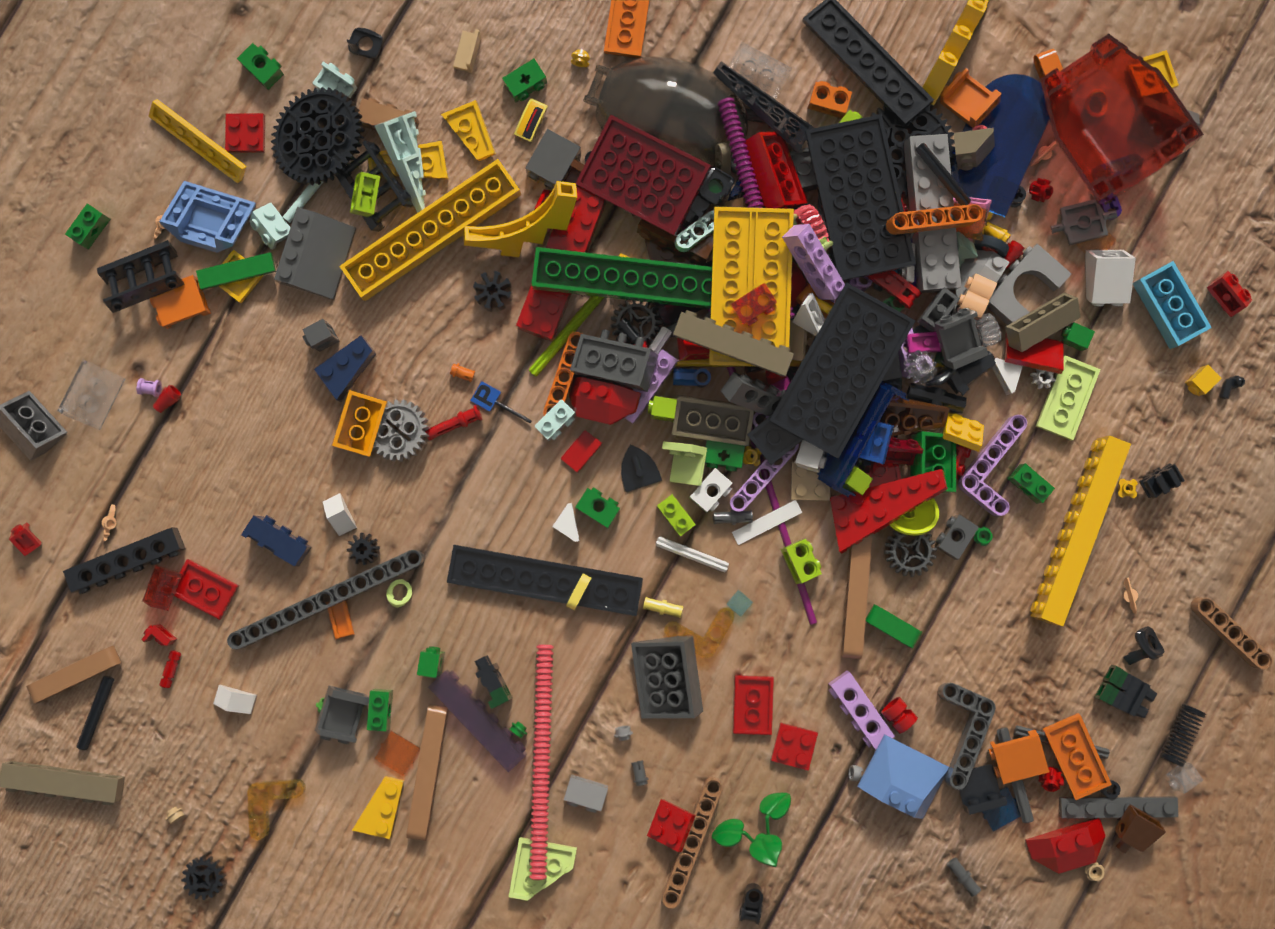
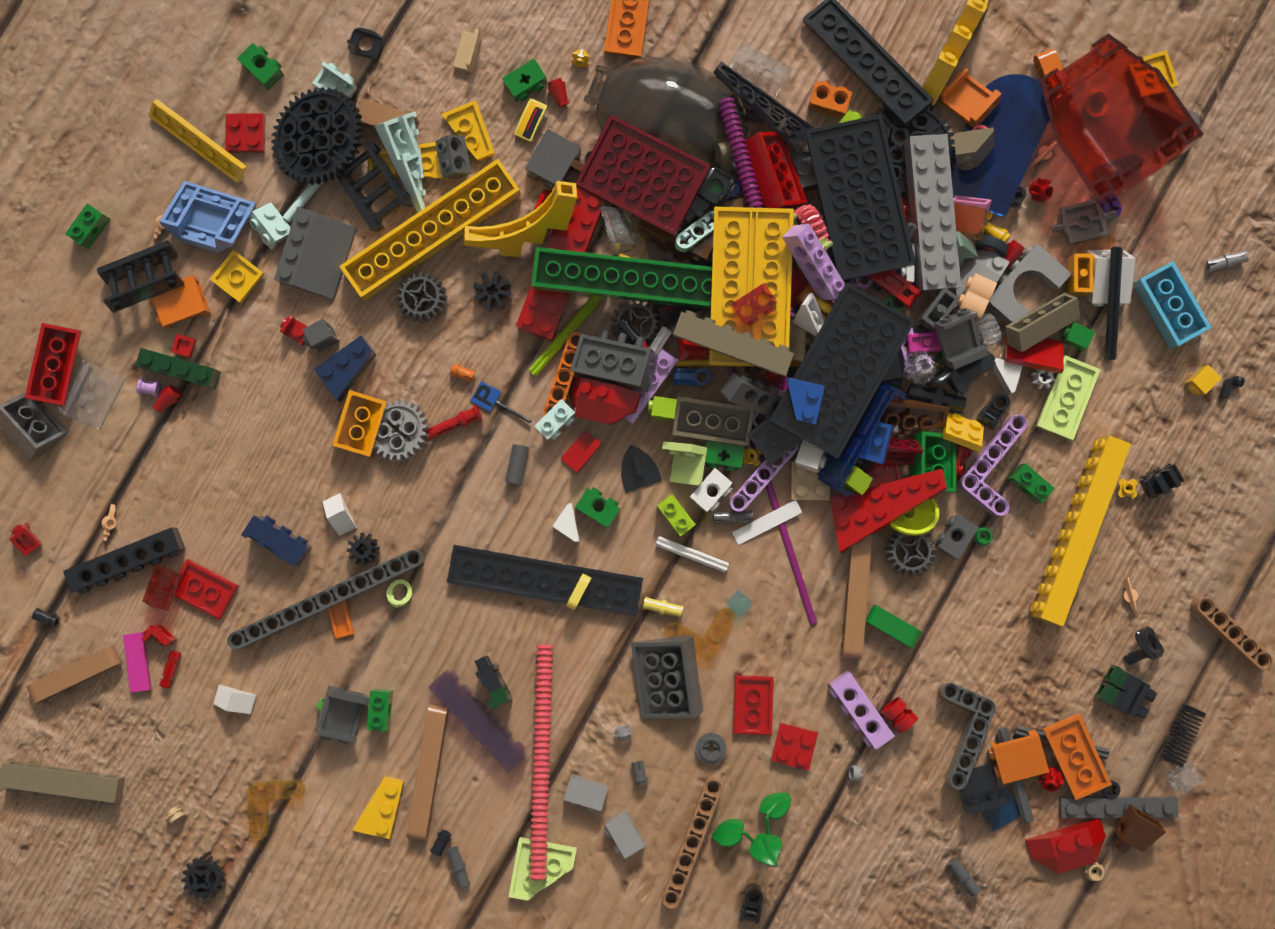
black axle [76,676,114,750] -> none
green tile [196,252,276,290] -> none
lime brick [350,172,380,217] -> none
clear orange piece [374,730,420,776] -> none
green brick [417,646,445,678] -> none
green plate [509,721,527,739] -> none
red plate [647,799,696,852] -> none
lime brick [780,539,822,584] -> none
medium blue slope [857,734,949,819] -> none
orange beam [886,204,983,235] -> none
black axle [915,143,971,206] -> none
red brick [1207,271,1252,317] -> none
none -> red slope [24,323,82,406]
none -> black pin [32,608,60,628]
none -> dark pink tile [123,632,152,693]
none -> dark green brick [135,348,221,389]
none -> red plate [171,334,197,358]
none -> red bracket [280,315,308,346]
none -> dark grey gear [396,271,448,323]
none -> black pin [430,829,452,856]
none -> dark grey brick [435,135,472,179]
none -> dark grey pin [446,846,470,888]
none -> dark grey axle [505,444,529,485]
none -> red cone [547,78,569,108]
none -> clear slope [600,206,638,256]
none -> light grey brick [604,809,645,859]
none -> dark grey gear [696,733,727,764]
none -> blue wing [786,377,825,424]
none -> black piece [976,393,1010,430]
none -> light orange brick [1067,254,1094,296]
none -> black axle [1105,246,1123,360]
none -> light grey pin [1206,250,1249,272]

